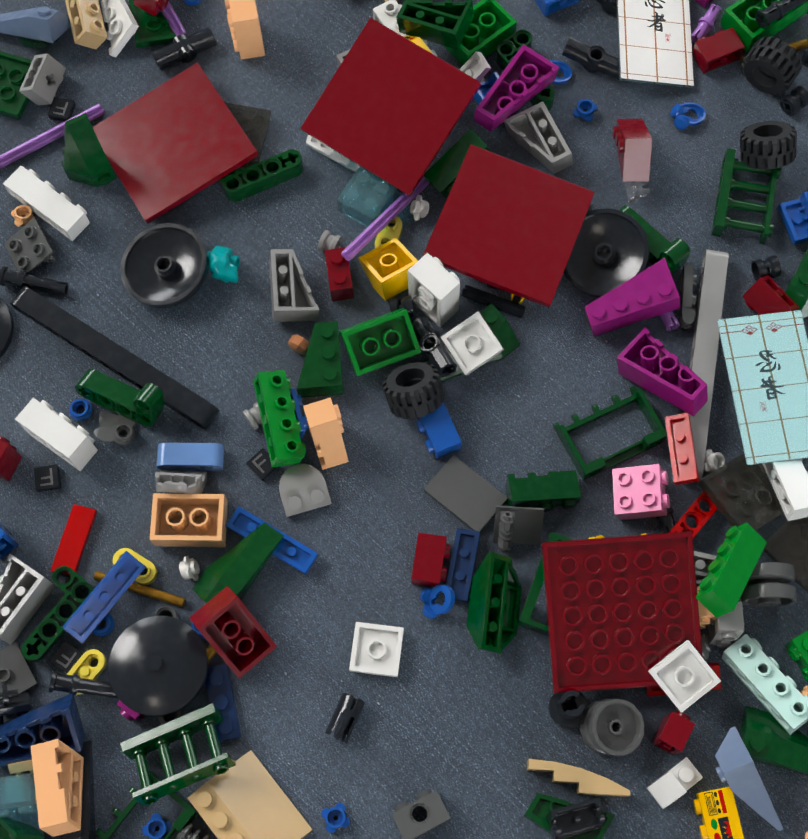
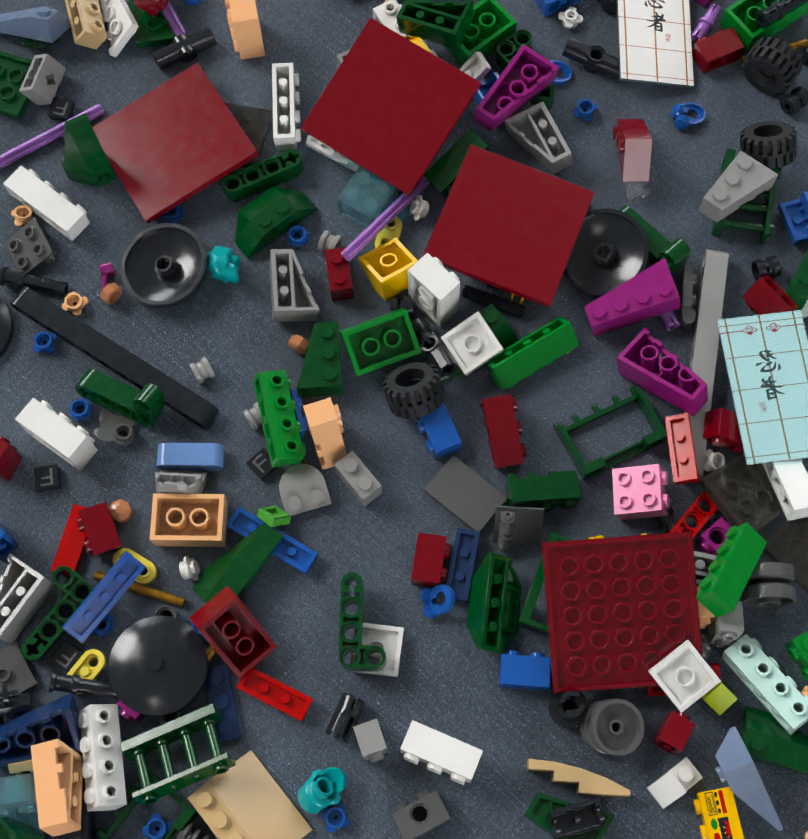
none -> blue plate [33,332,57,354]
none -> light nougat plate [62,292,88,316]
none -> dark red brick [75,502,122,559]
none -> white brick [78,704,127,812]
none -> magenta hand [100,262,115,289]
none -> nougat tile [100,282,122,305]
none -> nougat tile [109,499,133,524]
none -> blue plate [162,205,183,224]
none -> light grey wheel [189,357,216,384]
none -> dark green wedge [235,186,318,260]
none -> red plate [236,668,313,722]
none -> bright green tile [257,506,291,527]
none -> white brick [272,63,301,152]
none -> blue plate [287,226,309,247]
none -> teal head [297,767,346,814]
none -> light grey brick [334,450,382,507]
none -> dark green beam [339,572,387,672]
none -> light grey brick [353,719,388,763]
none -> white brick [400,720,483,785]
none -> dark red wedge [478,394,527,468]
none -> green brick [485,316,579,390]
none -> blue brick [499,650,551,691]
none -> white plate [558,7,583,29]
none -> magenta brick [697,517,731,556]
none -> light grey wedge [698,151,778,223]
none -> neon yellow tile [702,682,738,715]
none -> dark red brick [703,408,744,454]

